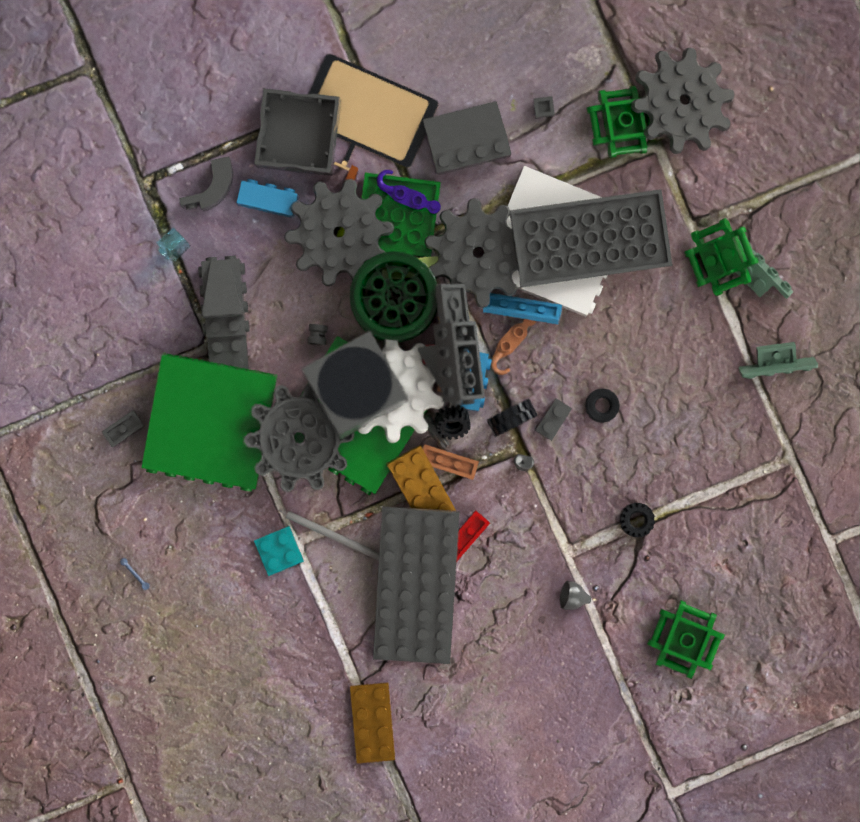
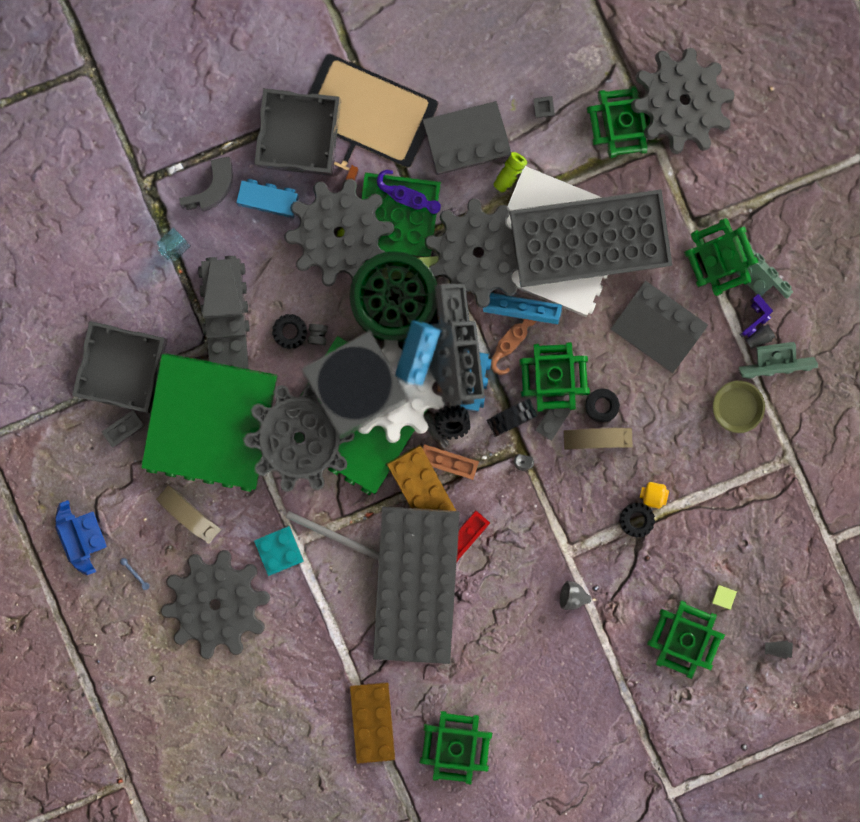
none -> blue plate [55,500,107,575]
none -> dark grey tile [72,321,167,414]
none -> dark tan arch [156,485,221,544]
none -> dark grey plate [161,550,270,659]
none -> black tyre [272,314,307,349]
none -> dark azure brick [395,320,440,386]
none -> green brick [419,711,493,785]
none -> lime axle [493,152,527,193]
none -> green brick [519,342,590,411]
none -> dark tan arch [564,428,633,450]
none -> dark grey slope [611,280,708,373]
none -> yellow head [640,482,669,509]
none -> olive piece [712,381,765,433]
none -> yellowish green tile [712,585,737,610]
none -> dark purple bracket [739,294,773,337]
none -> dark grey cone [746,324,776,349]
none -> dark grey cone [765,640,793,659]

